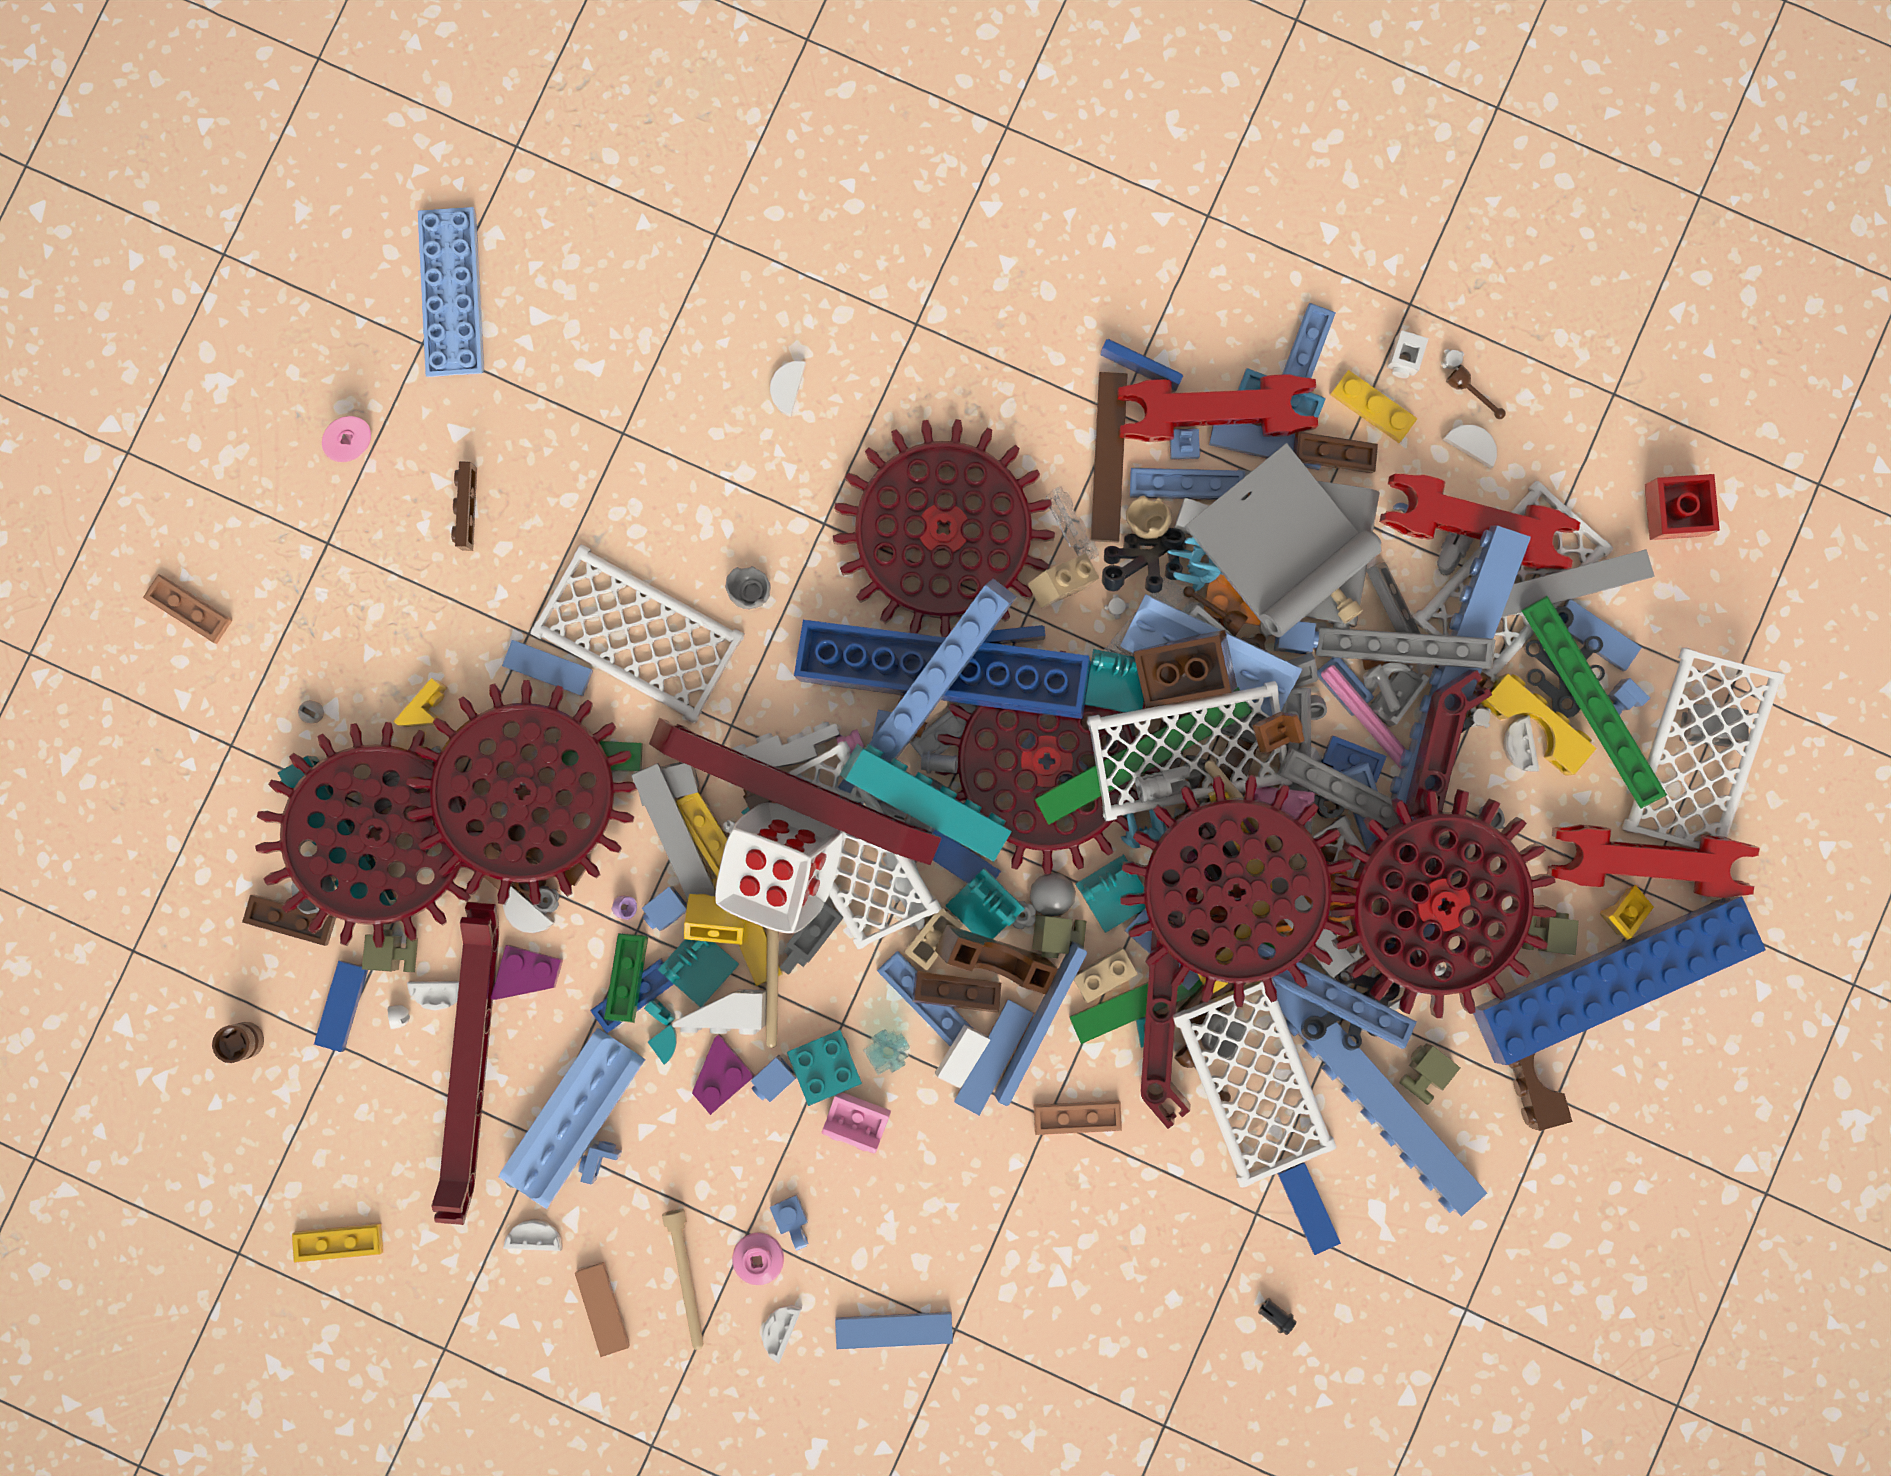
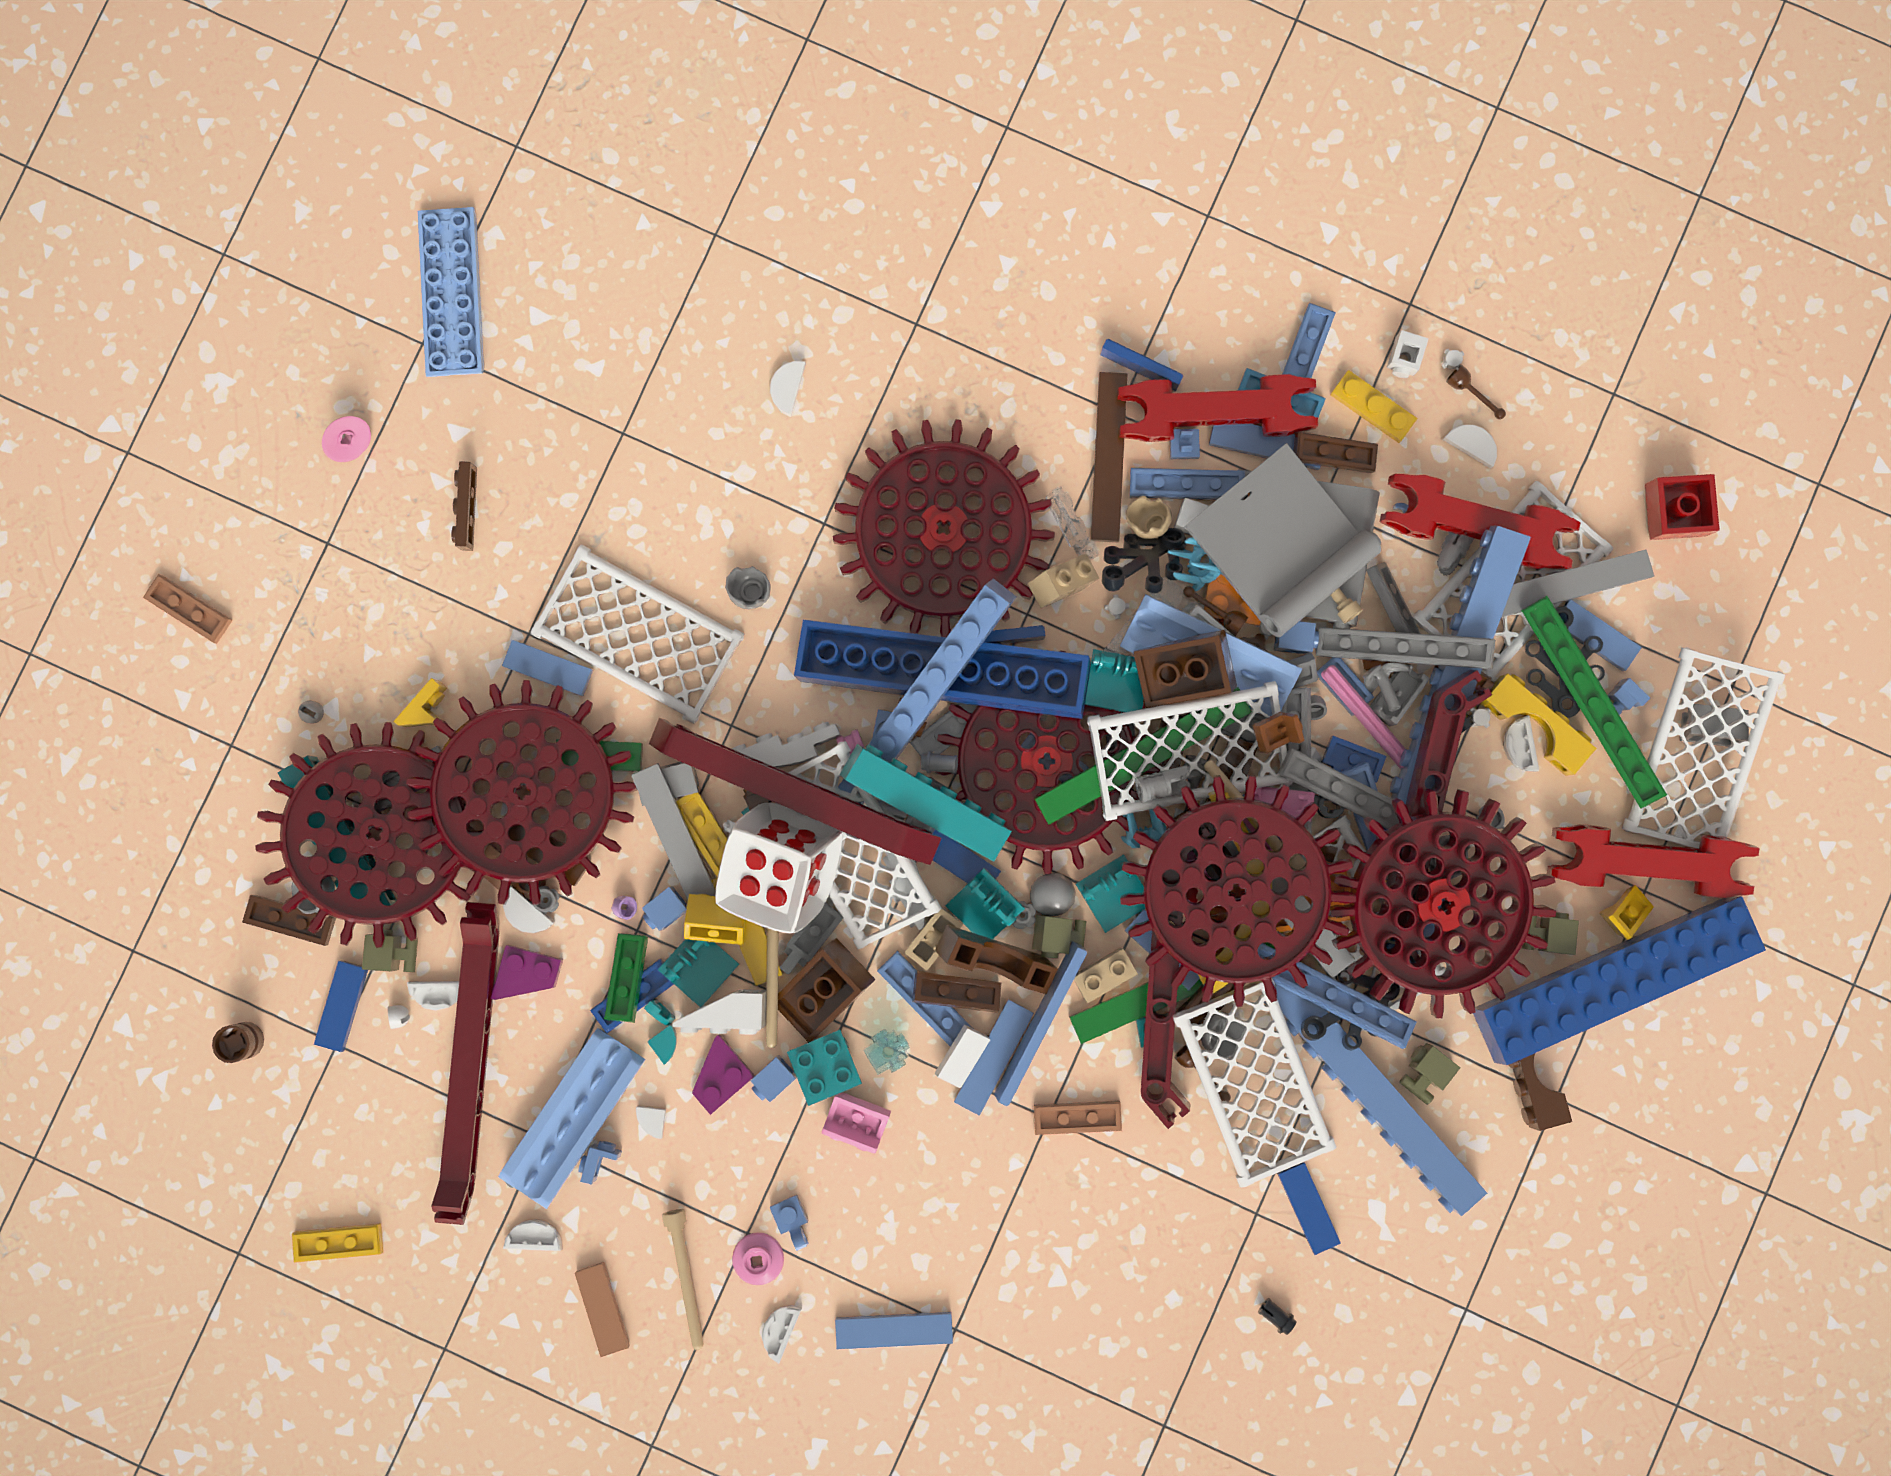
none -> white tile [636,1106,666,1139]
none -> reddish brown slope [778,938,876,1043]

